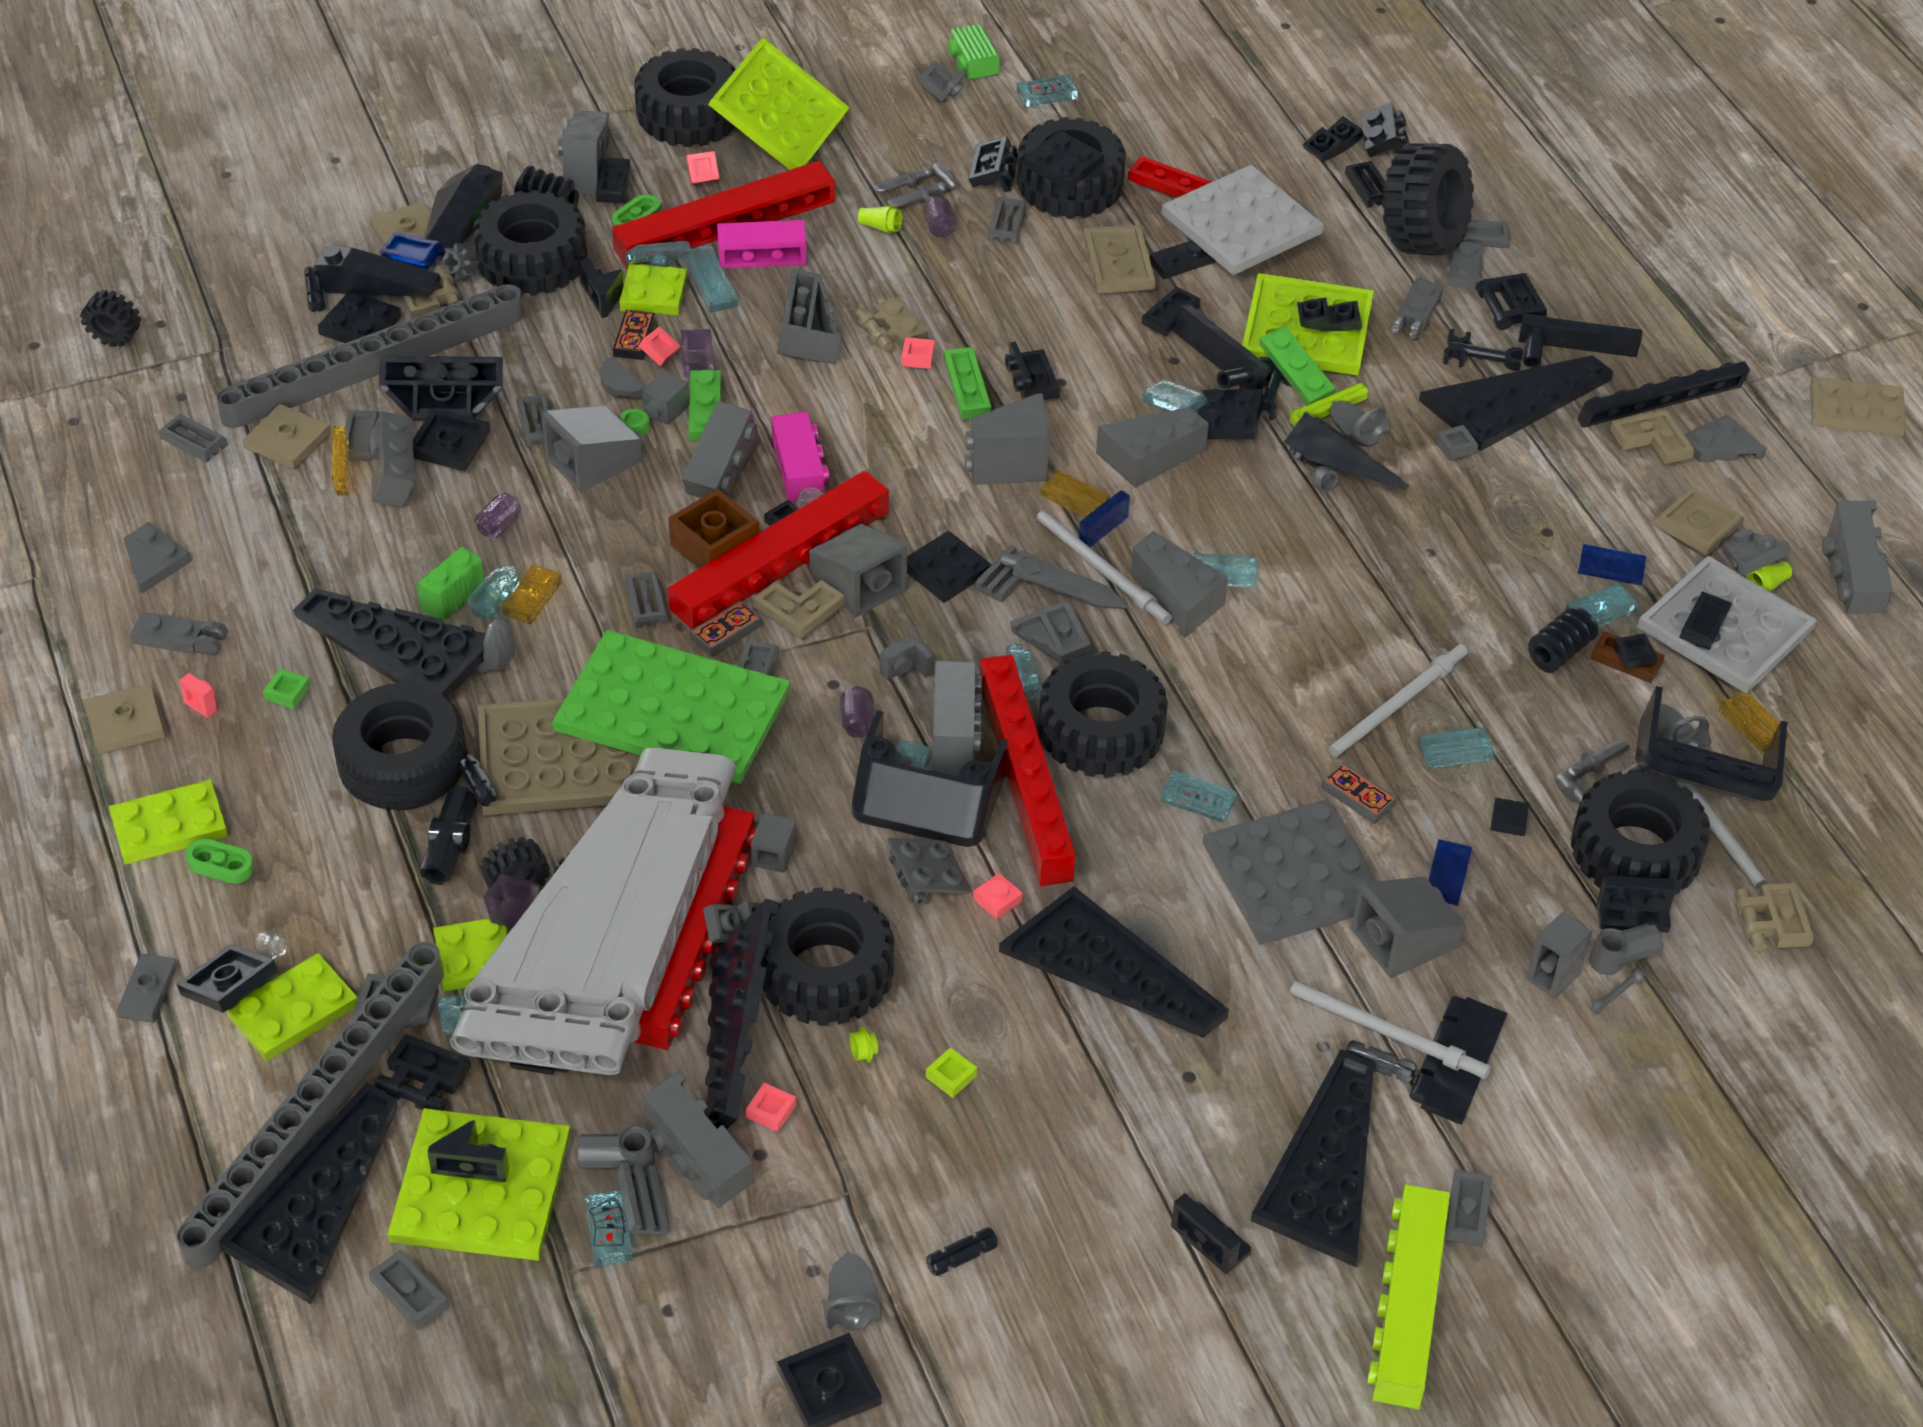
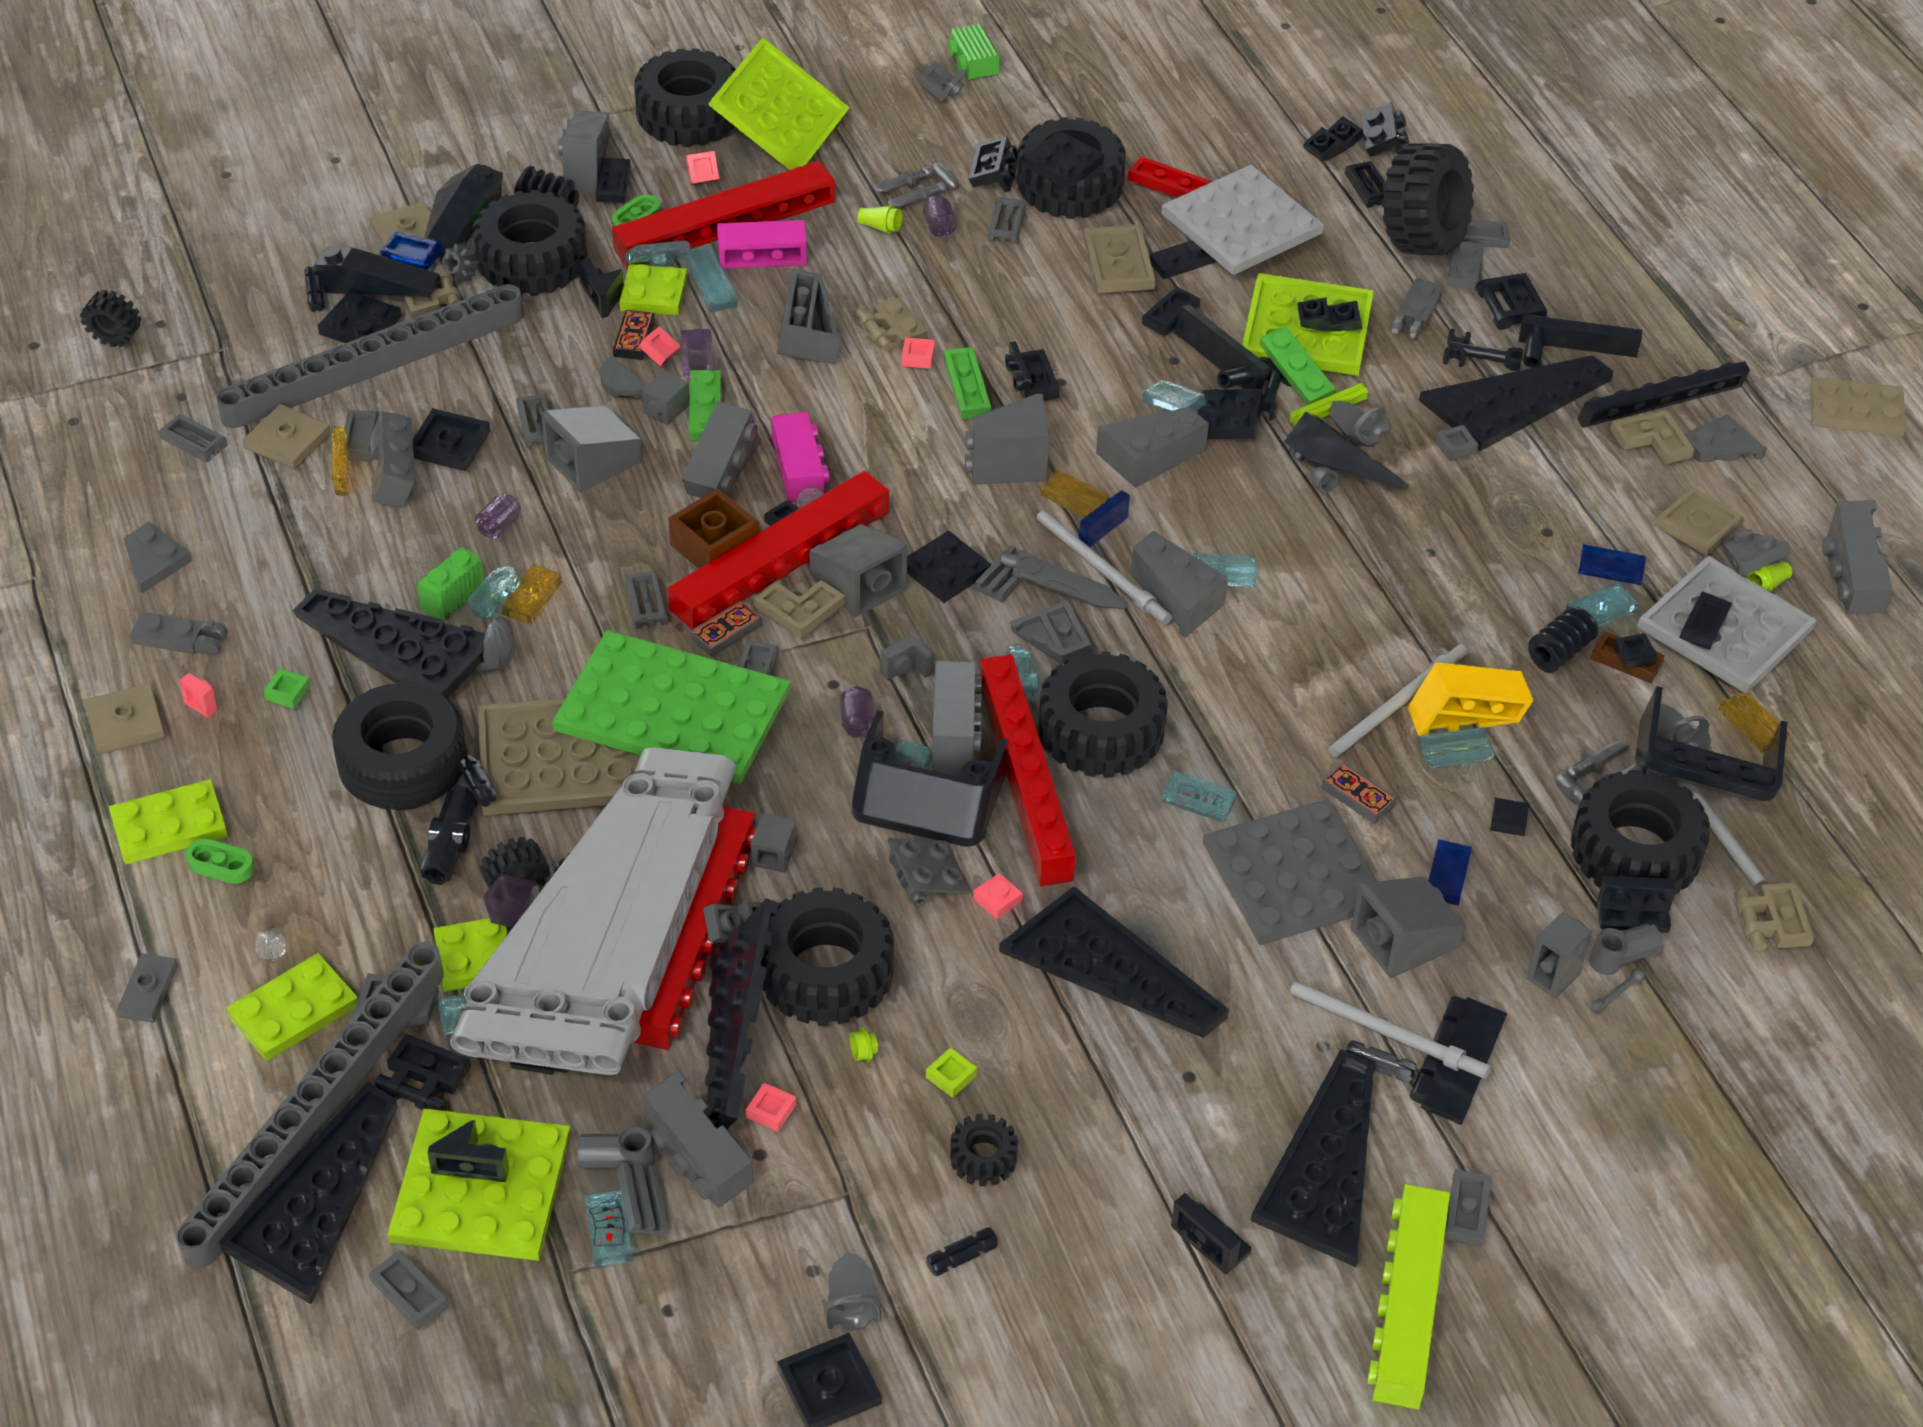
black plate [176,944,279,1013] -> none
black wedge [379,356,503,420] -> none
bright green tile [620,409,650,437] -> none
clear light blue tile [1017,74,1078,107] -> none
none -> black tyre [950,1113,1018,1187]
none -> yellow wedge [1407,662,1533,736]

